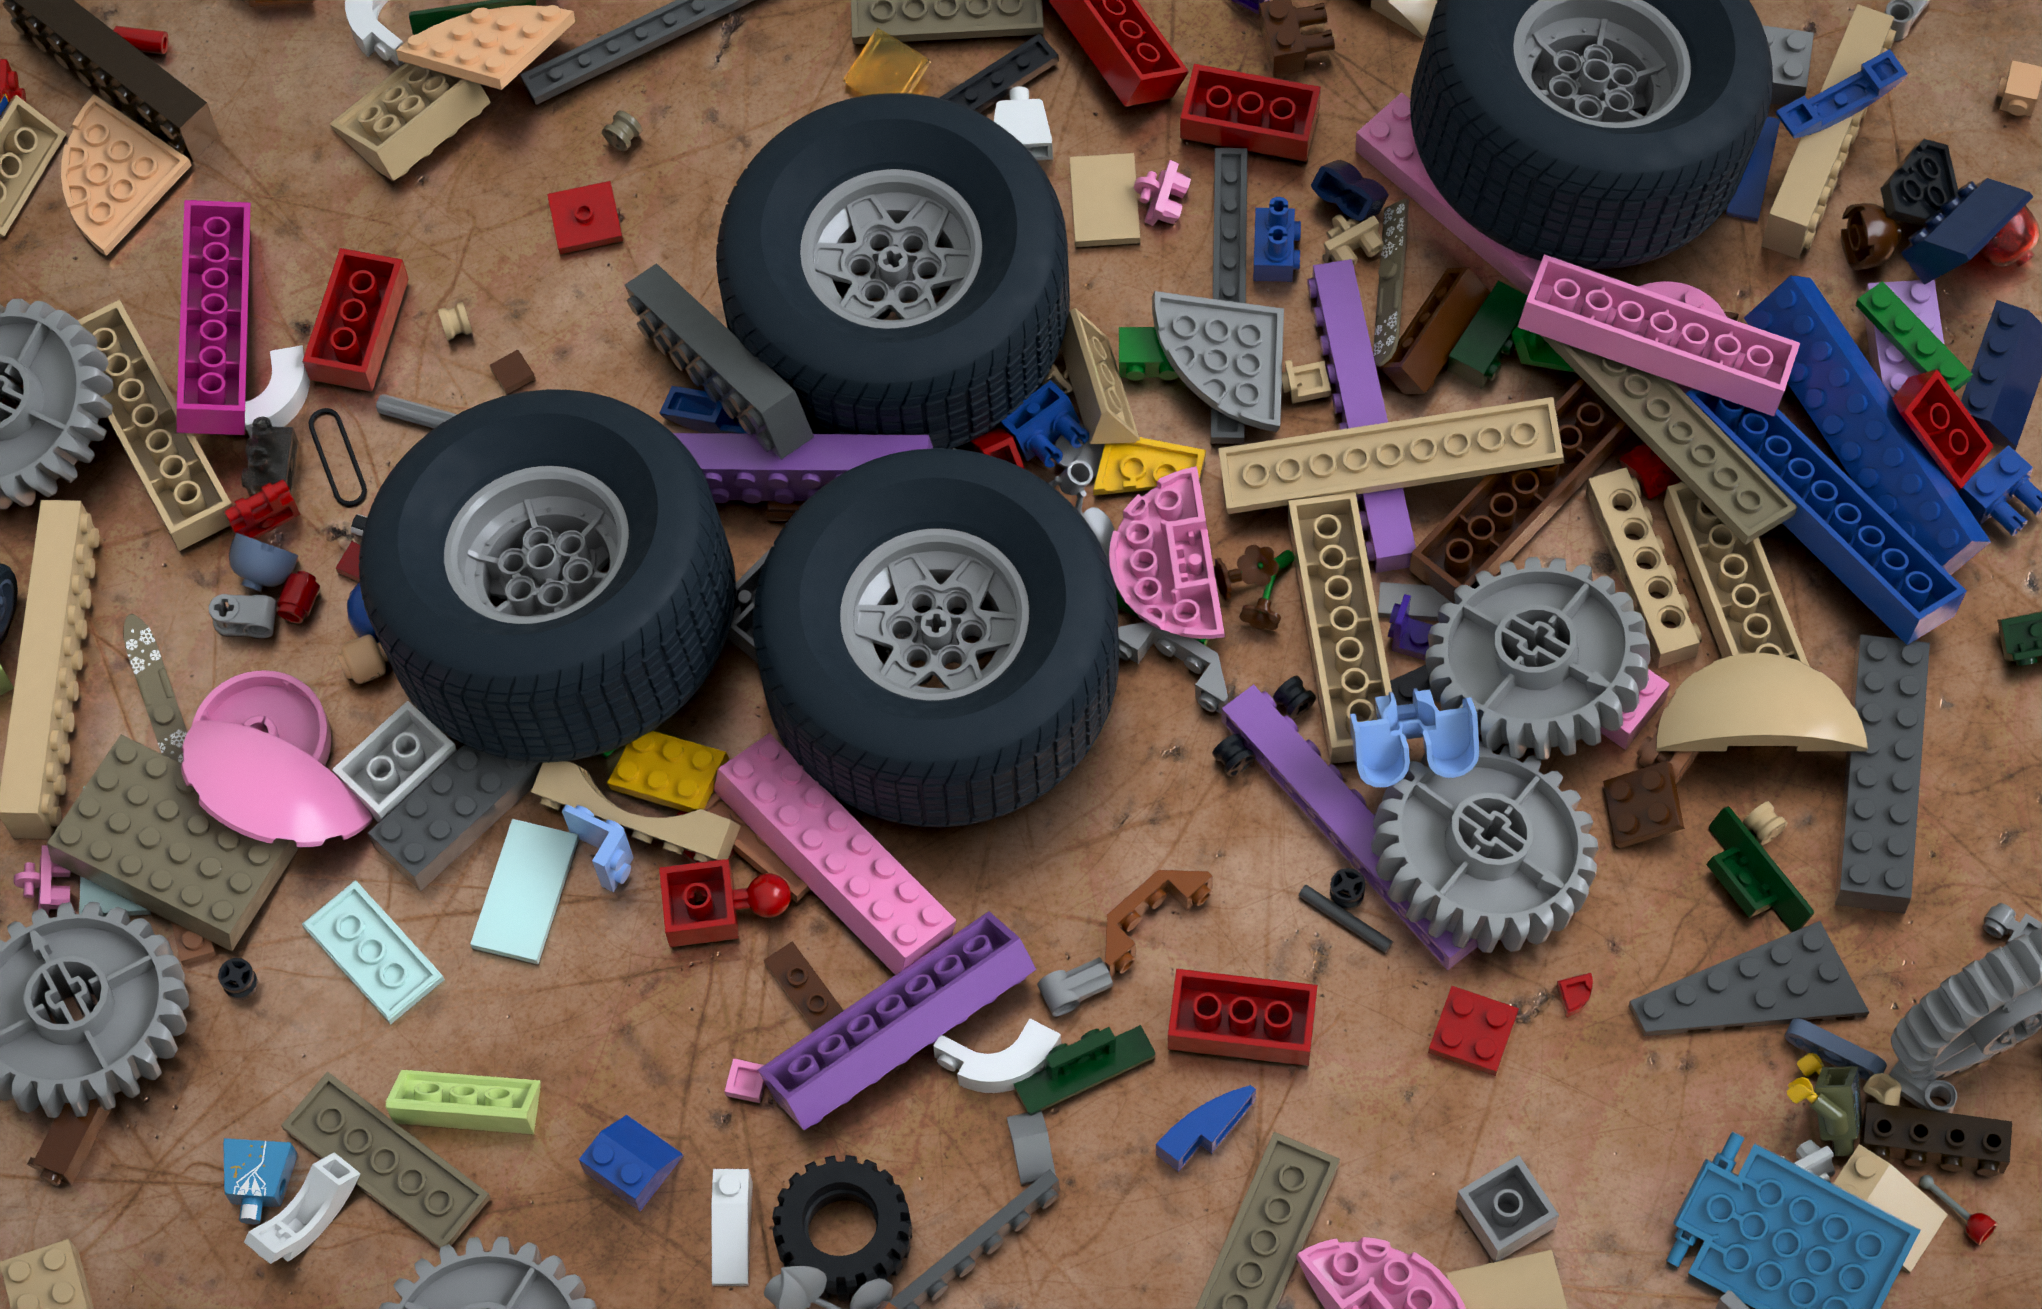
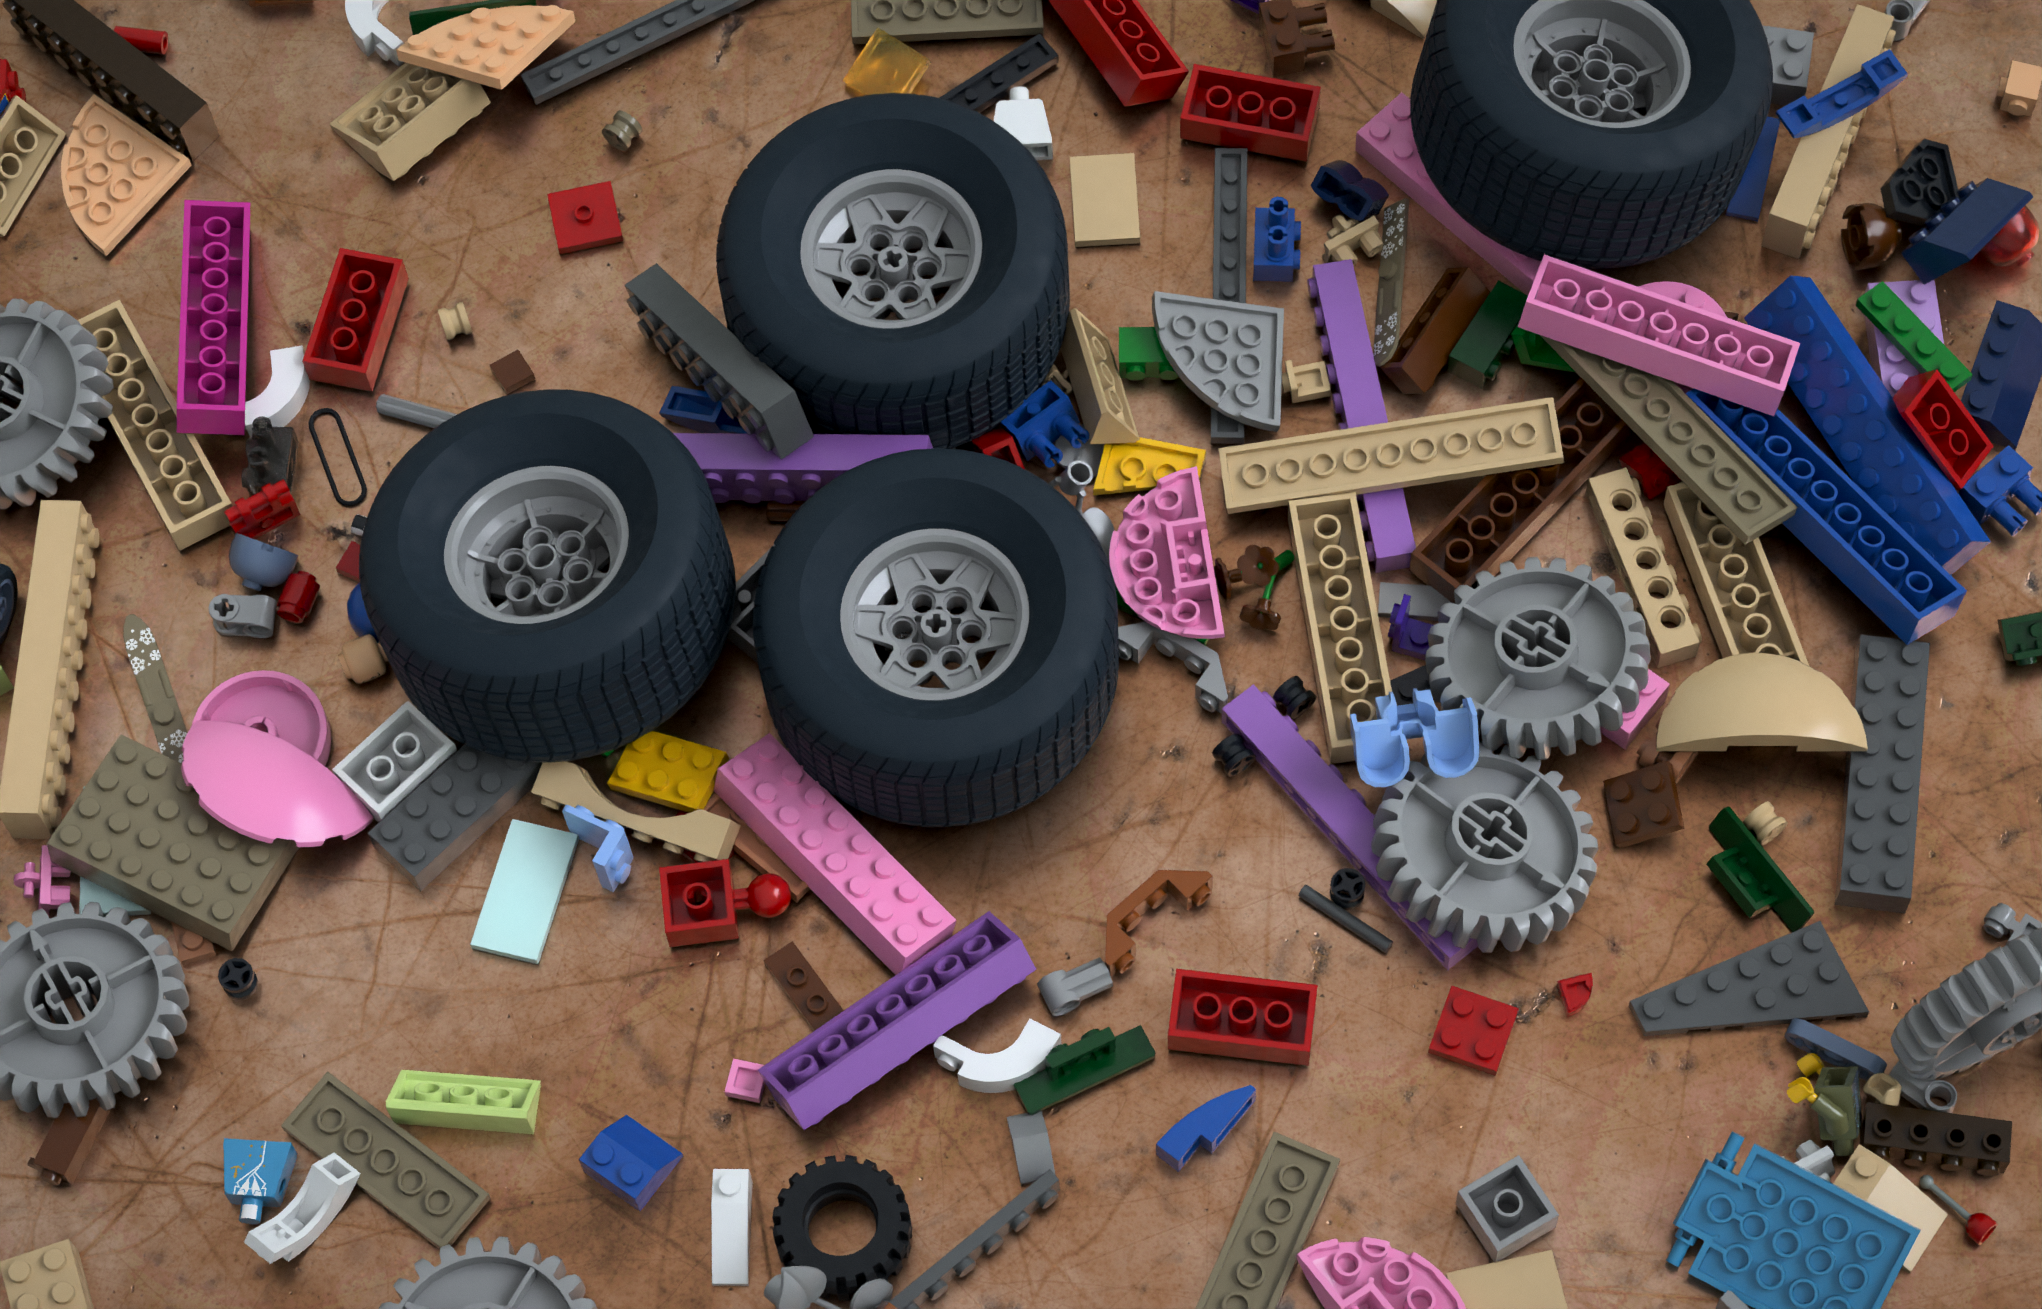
light aqua tile [302,880,445,1025] -> none
bright pink hips [1134,160,1191,226] -> none

